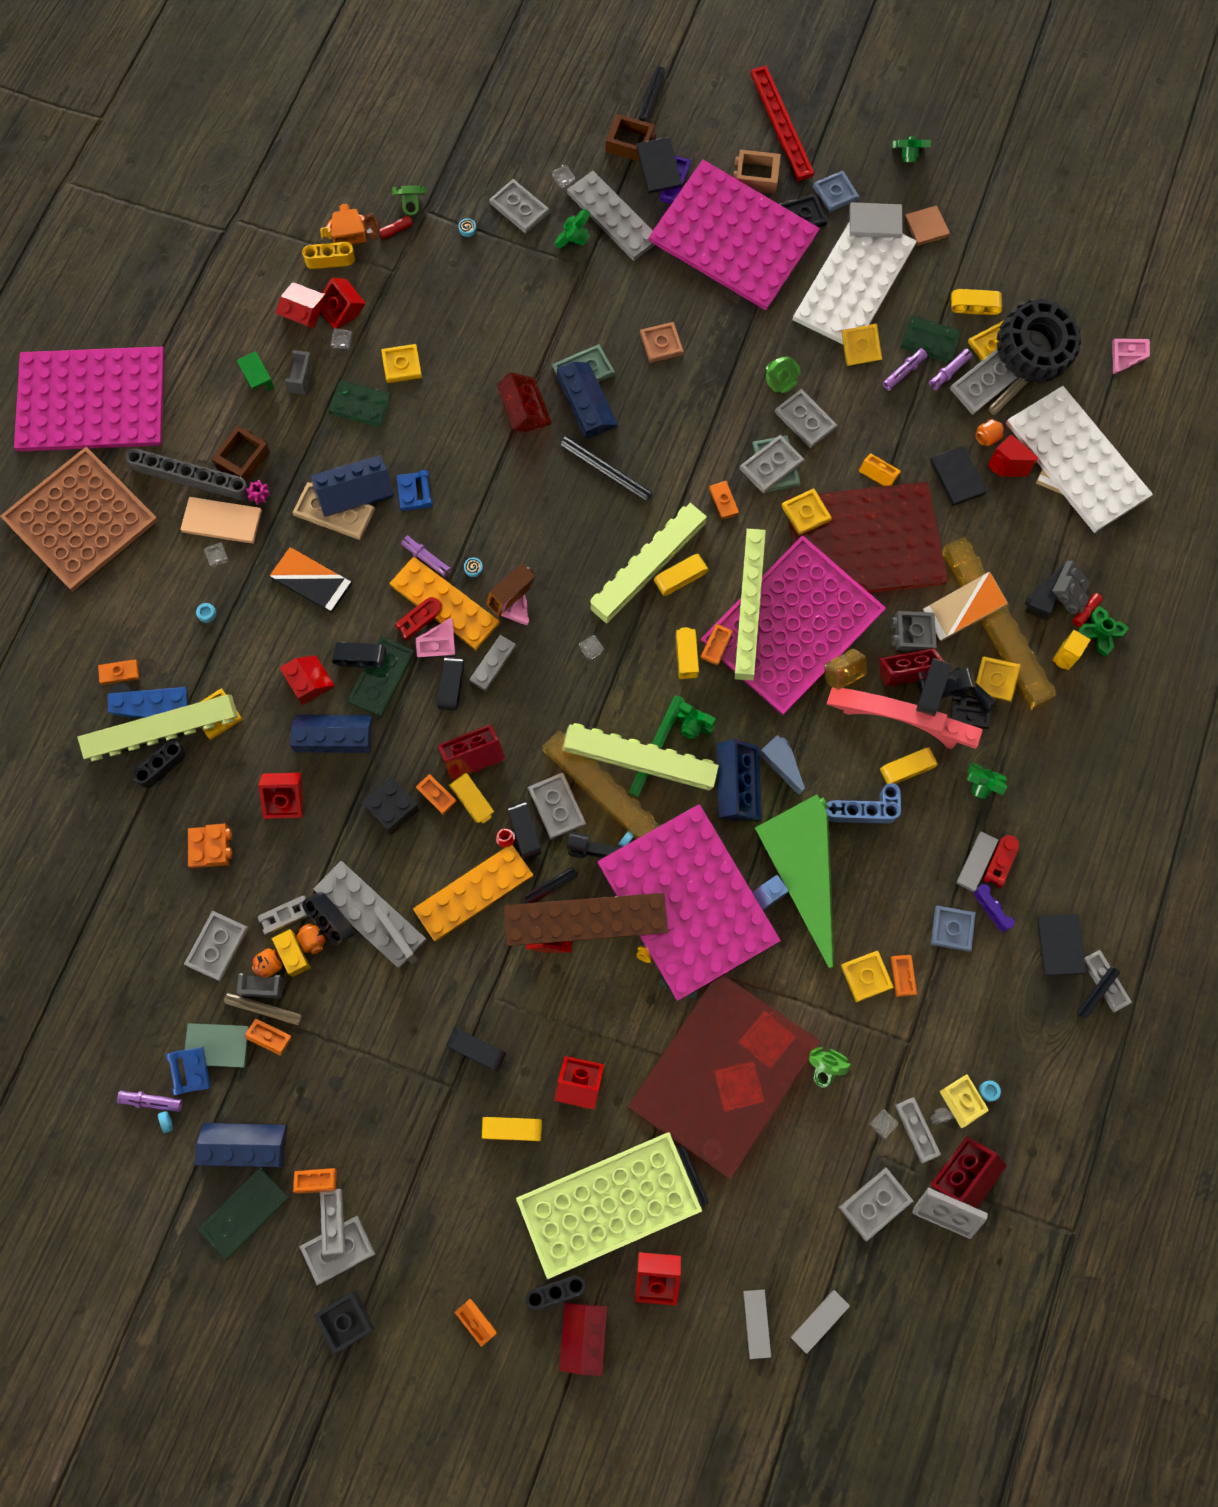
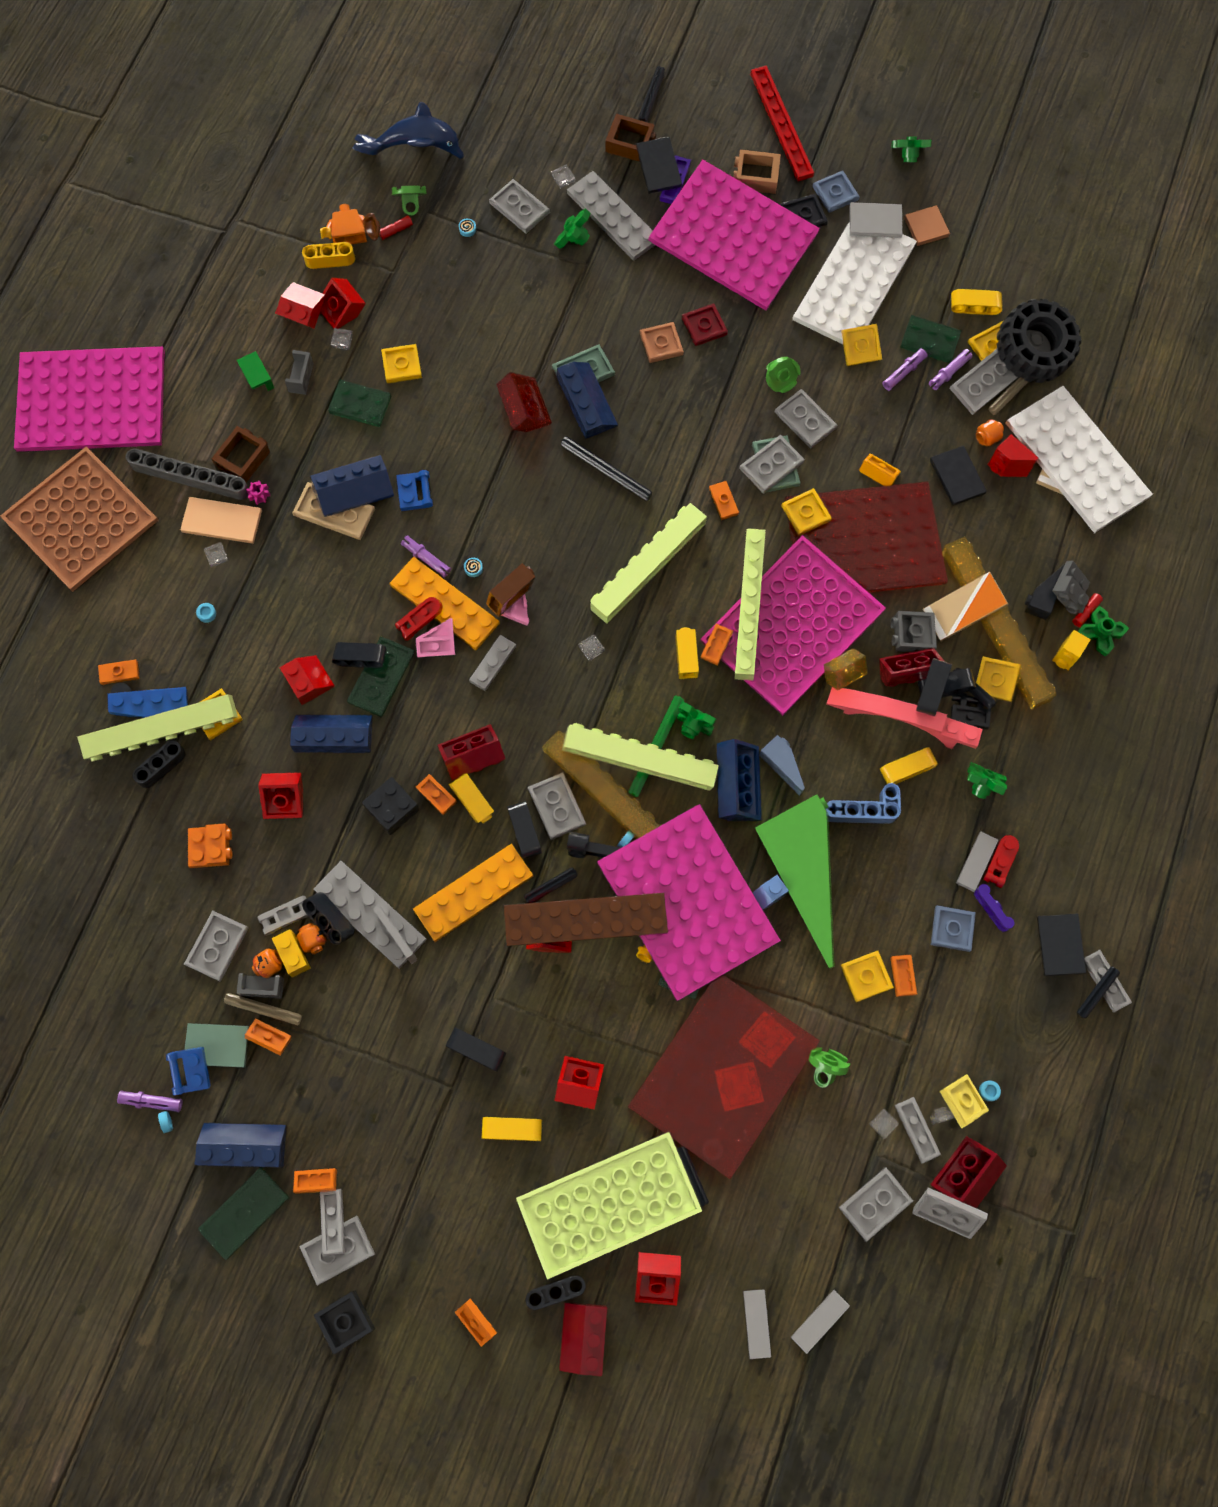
tile [269,547,352,613] -> none
black beam [437,656,465,711] -> none
red plate [496,829,516,847] -> none
yellow beam [654,554,709,596] -> none
bright pink wing [1112,339,1150,374] -> none
none -> dark blue animal [352,102,464,159]
none -> dark red tile [682,303,728,346]

